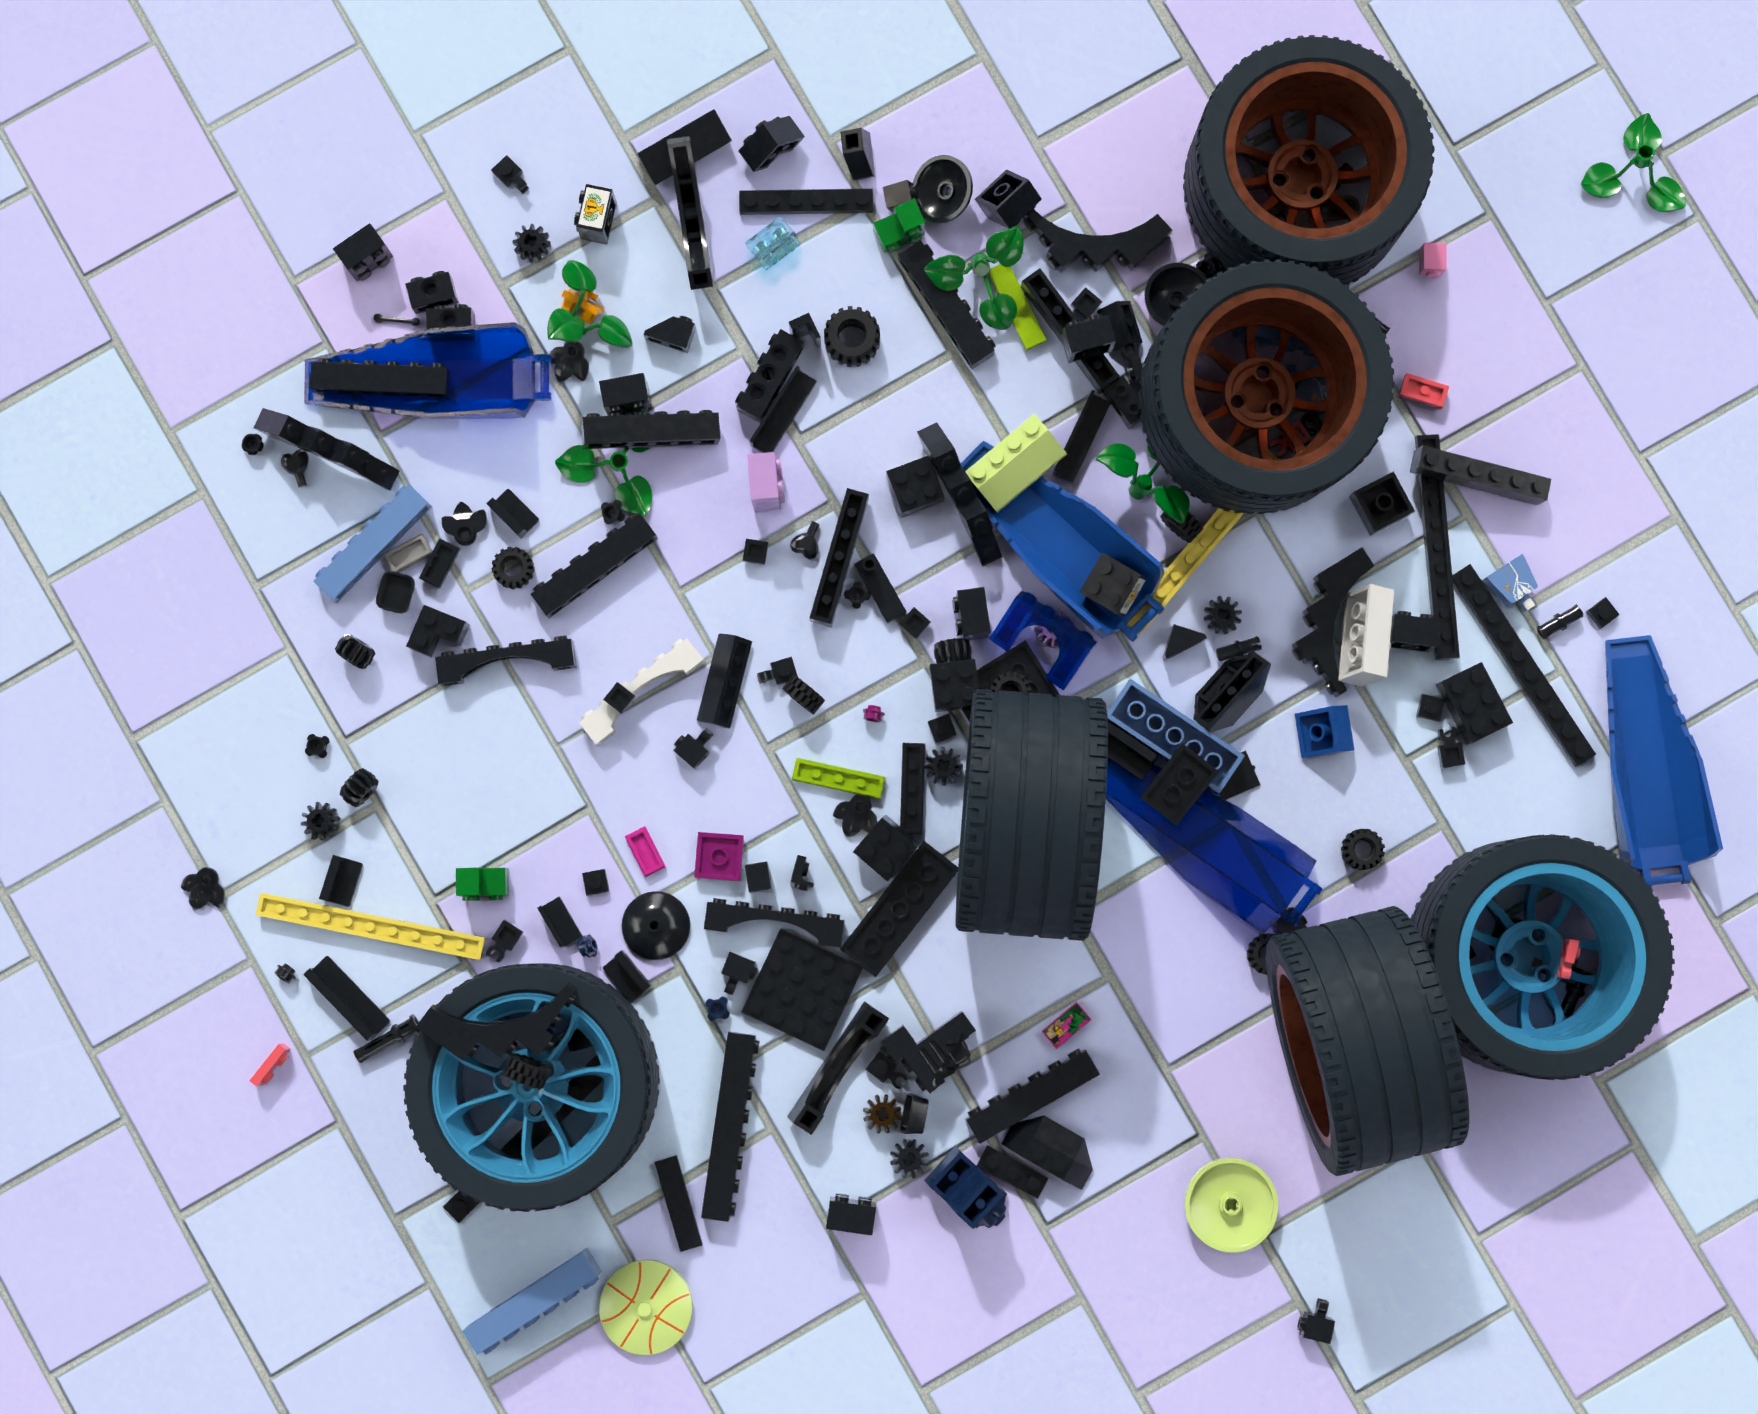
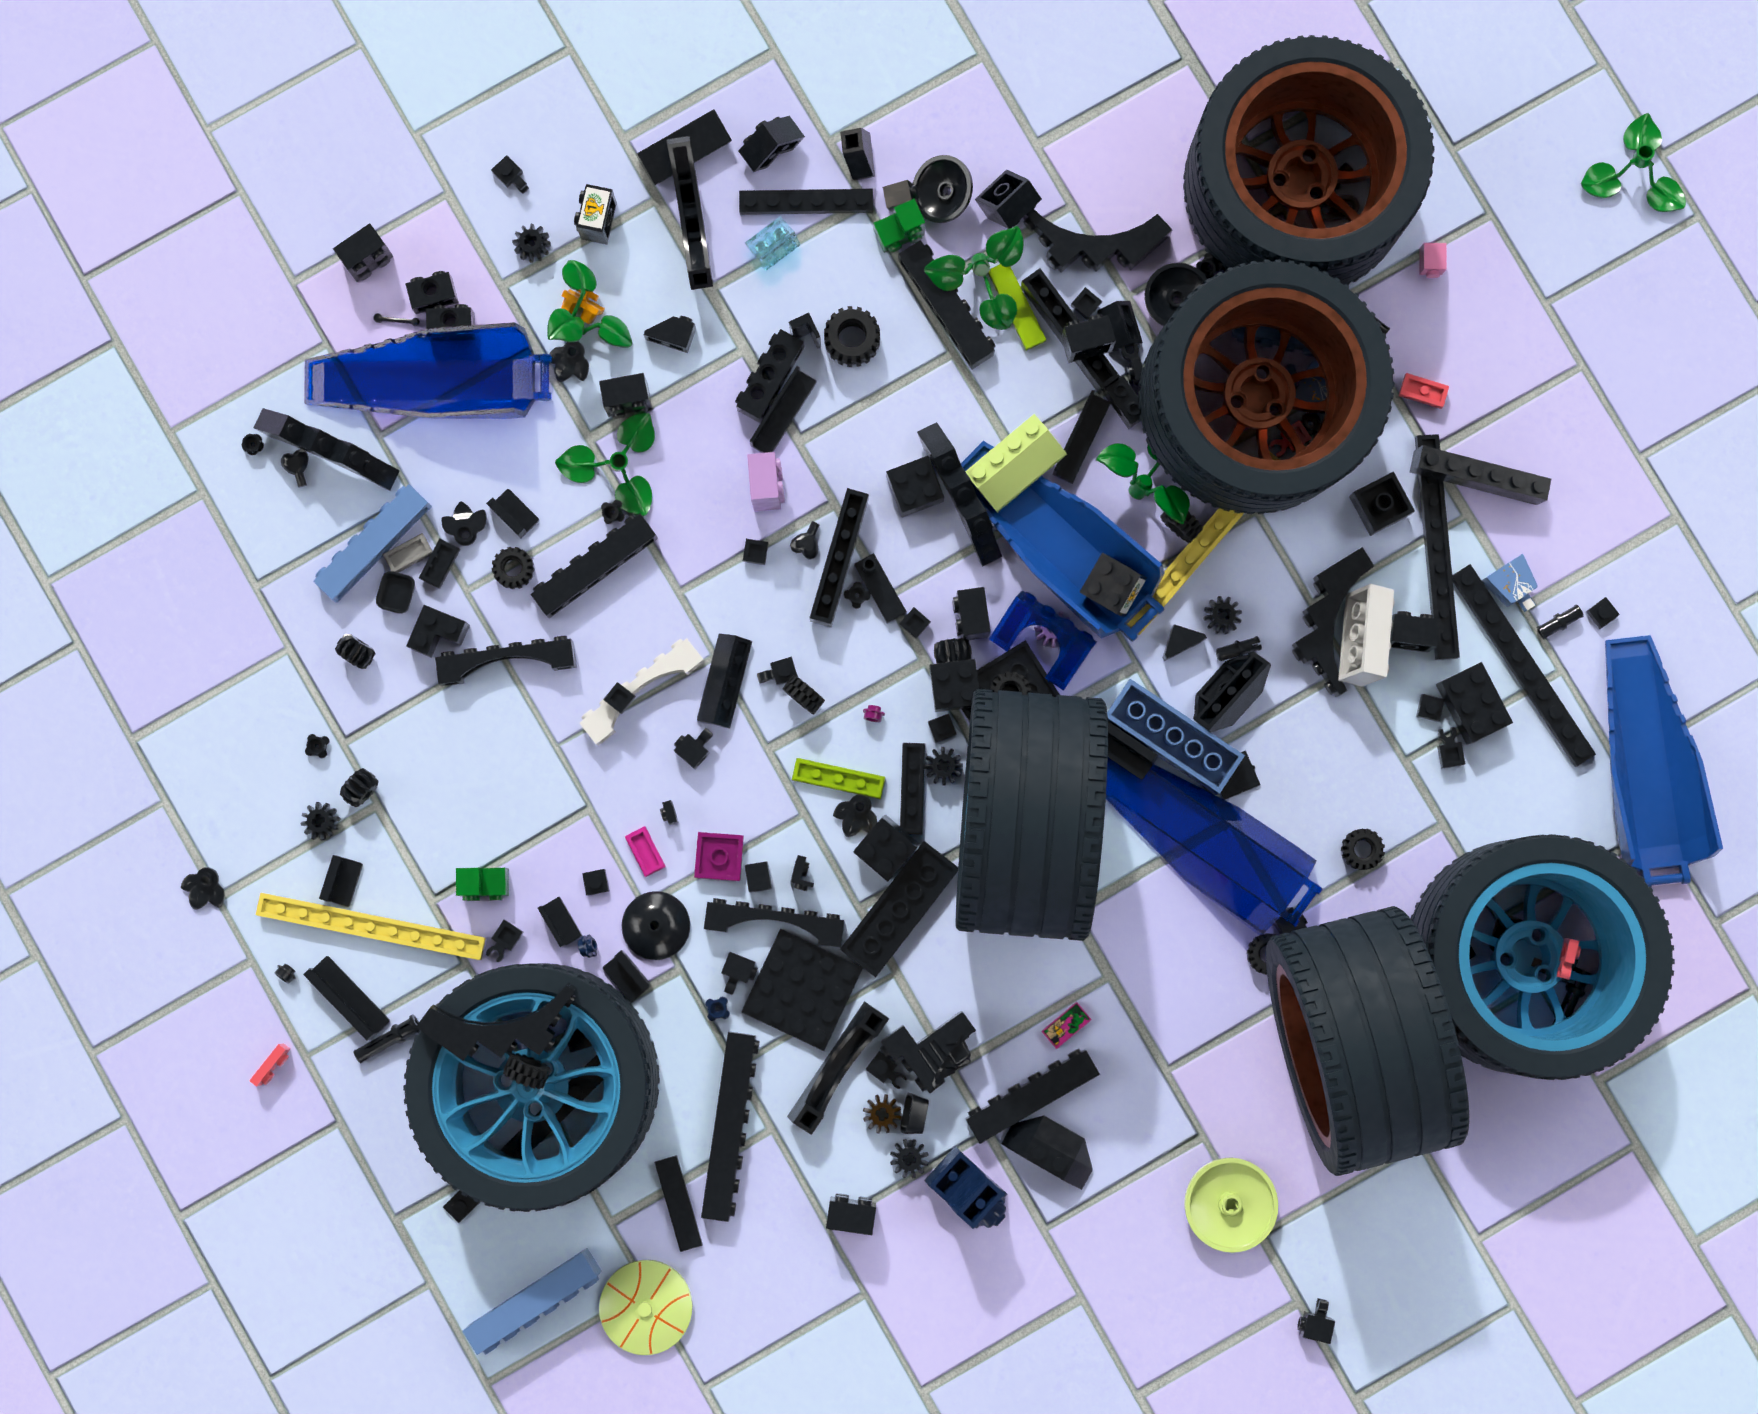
black brick [310,358,451,399] -> none
black brick [581,410,721,449] -> none
black plate [977,1145,1049,1199] -> none
black plate [1140,743,1219,826] -> none
blue slope [1295,705,1355,758] -> none
none -> black plate [660,800,679,825]

